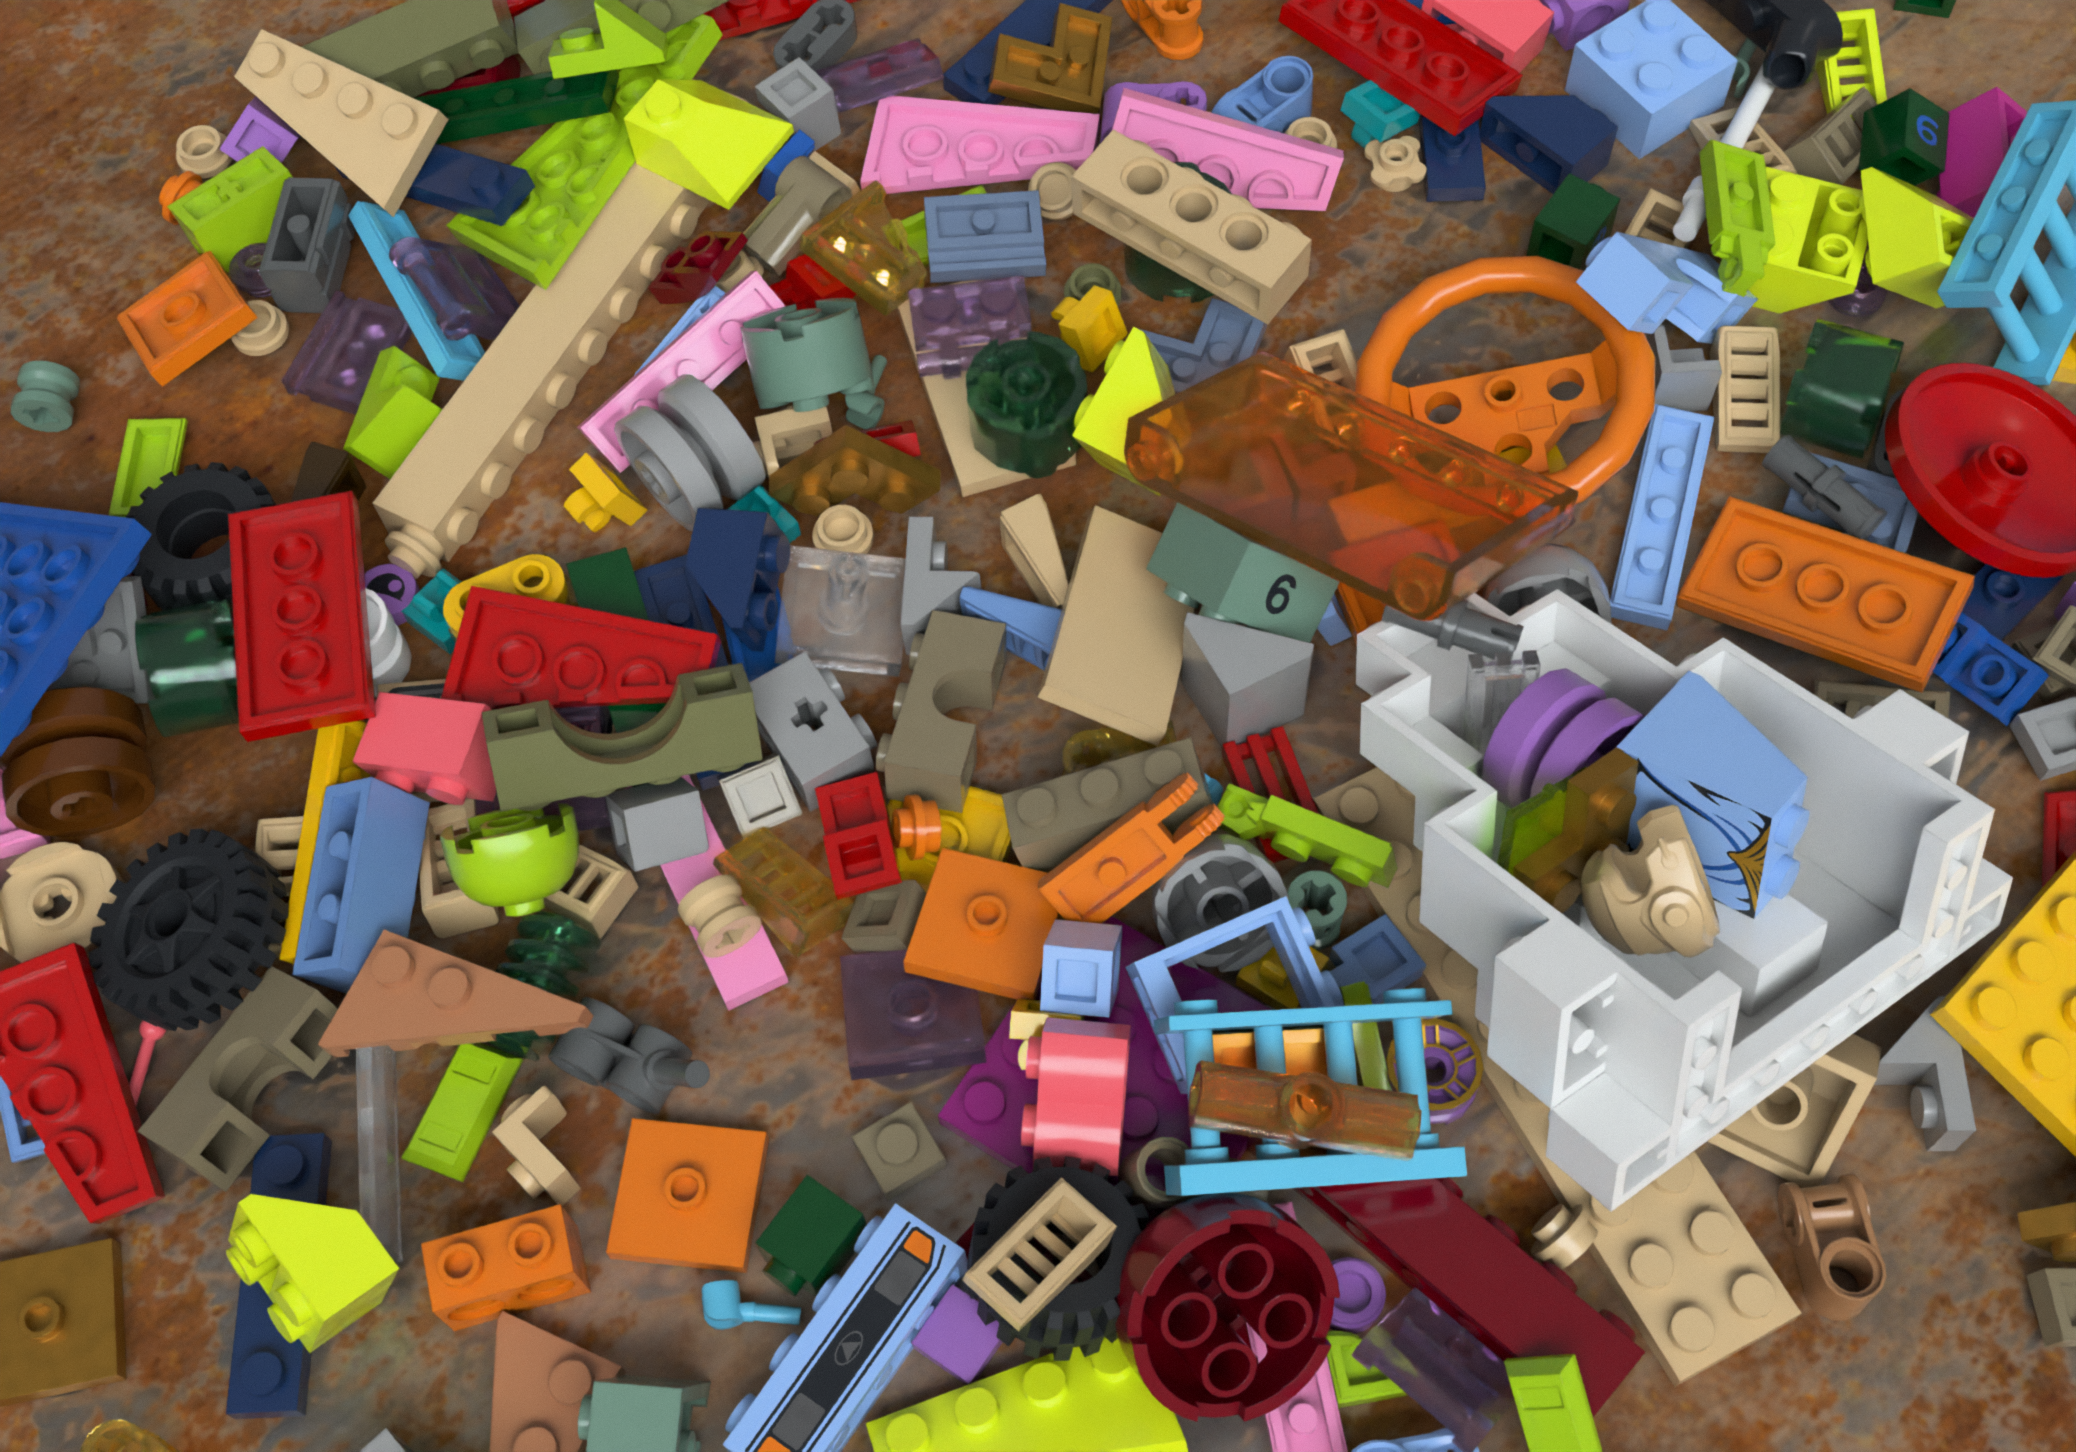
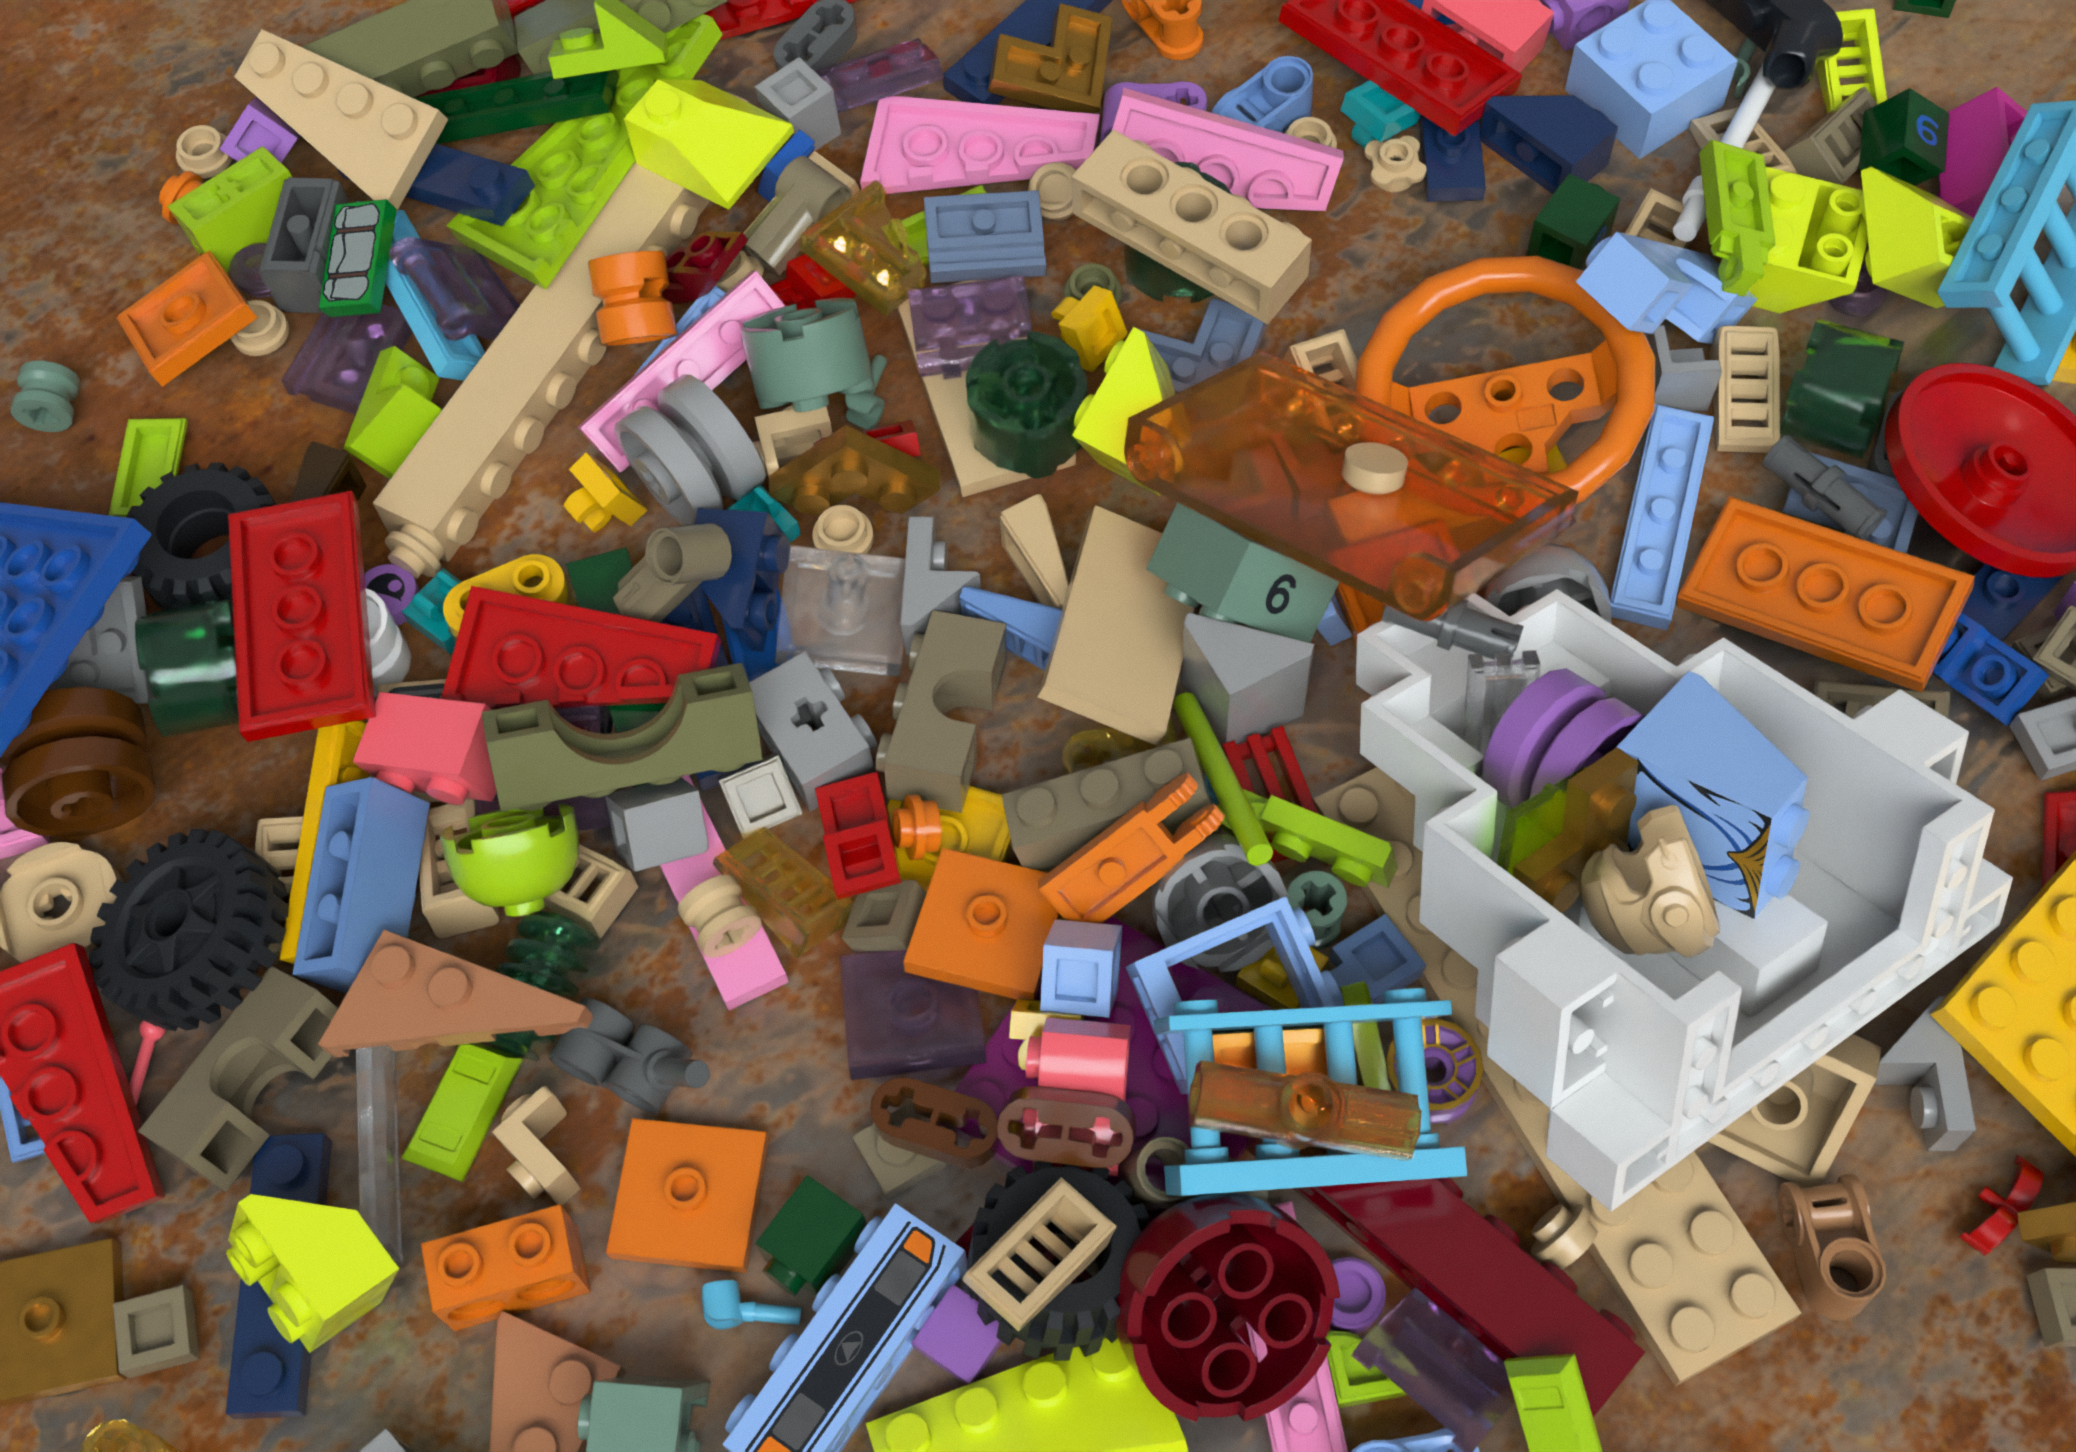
none -> dark tan plate [113,1285,200,1378]
none -> tile [318,199,397,317]
none -> orange wheel [588,251,677,346]
none -> dark tan piece [613,523,732,623]
none -> reddish brown beam [870,1077,1000,1168]
none -> reddish brown beam [997,1086,1137,1168]
none -> lime bar [1173,692,1273,866]
none -> tan tile [1341,442,1408,494]
none -> red piece [1958,1155,2045,1256]

